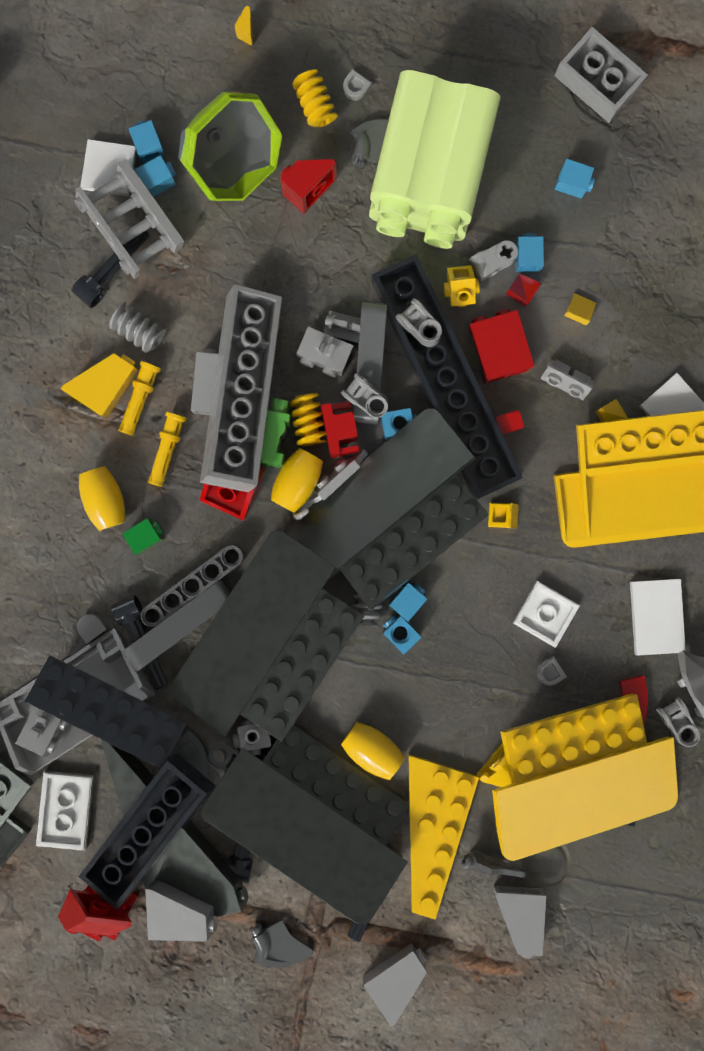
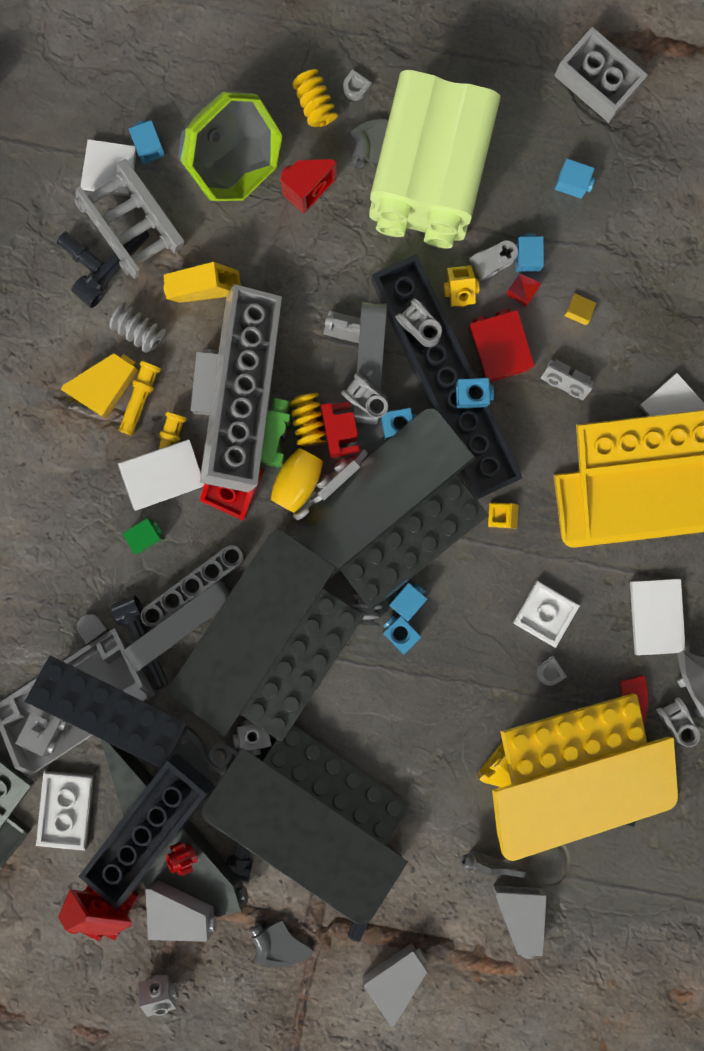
yellow piece [79,466,125,531] -> none
dark azure brick [135,155,176,197] -> none
yellow slope [234,6,253,46] -> none
light grey brick [297,327,353,377] -> none
yellow piece [341,722,405,780] -> none
yellow wing [408,754,479,920] -> none
red slope [495,410,524,435] -> none
yellow slope [595,399,628,422] -> none
none -> black pin [56,231,104,274]
none -> white tile [118,439,204,511]
none -> light grey brick [138,975,179,1017]
none -> yellow slope [163,262,241,303]
none -> red gear [165,842,197,876]
none -> dark azure brick [456,378,494,408]

